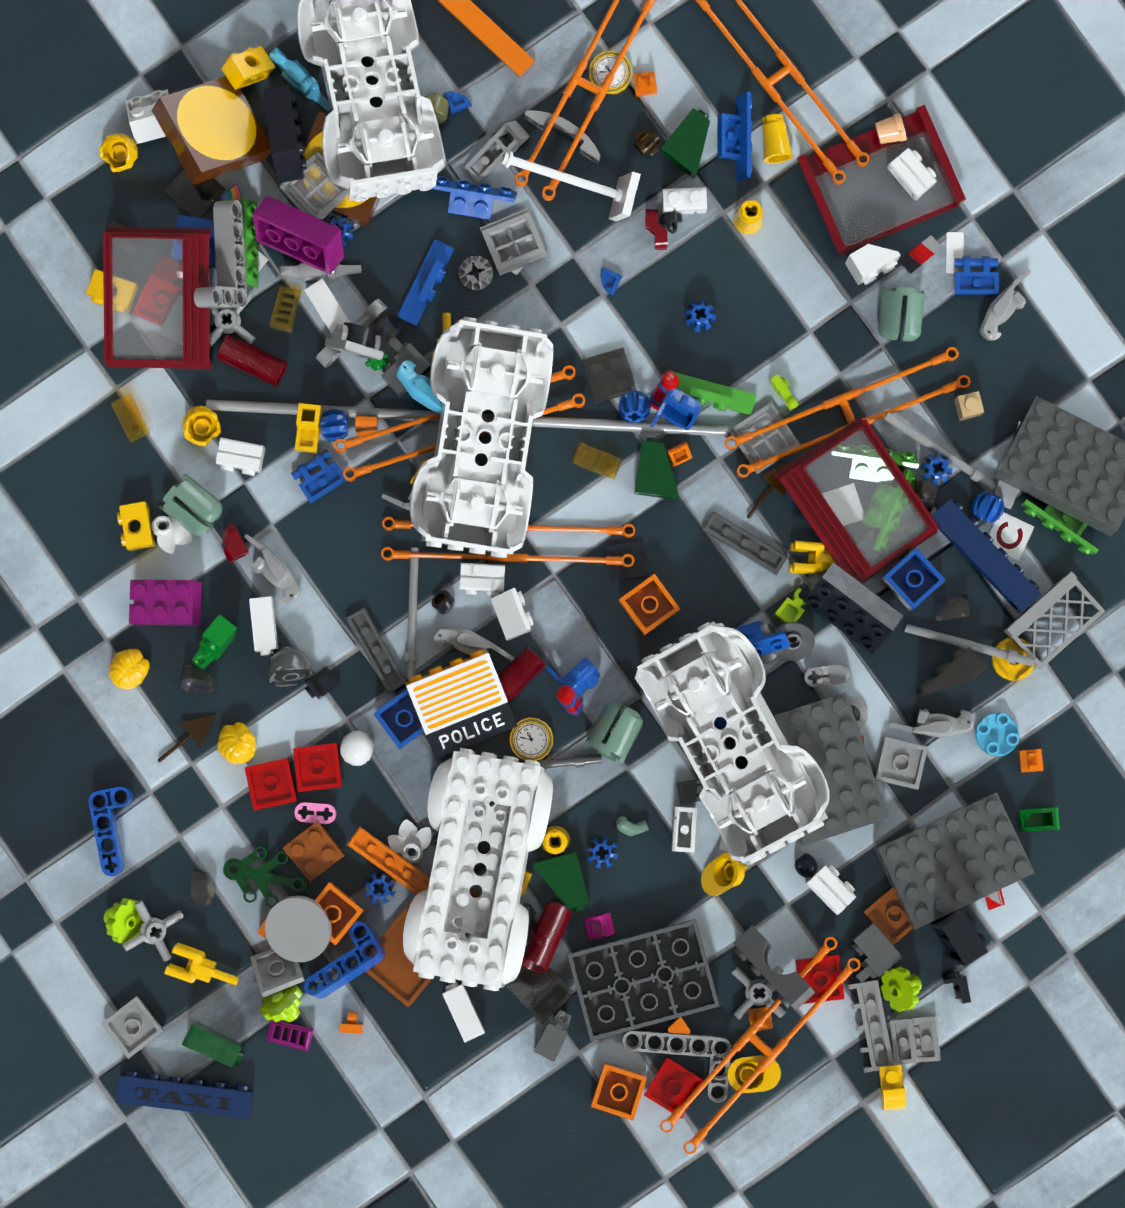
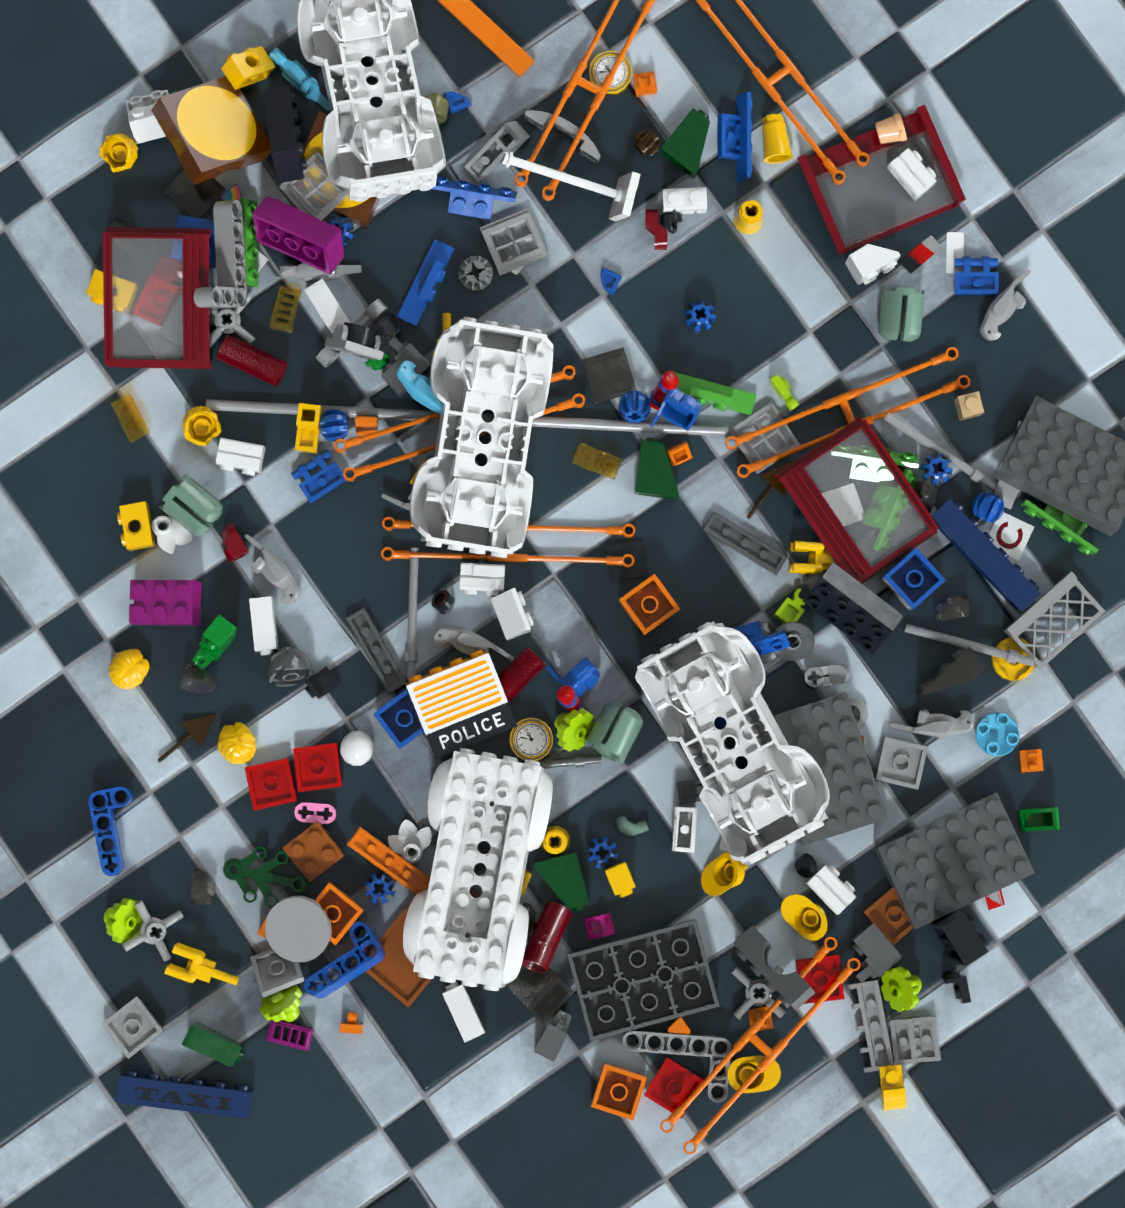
none -> lime plant [555,708,595,752]
none -> yellow brick [604,862,636,898]
none -> yellow piece [781,894,828,941]

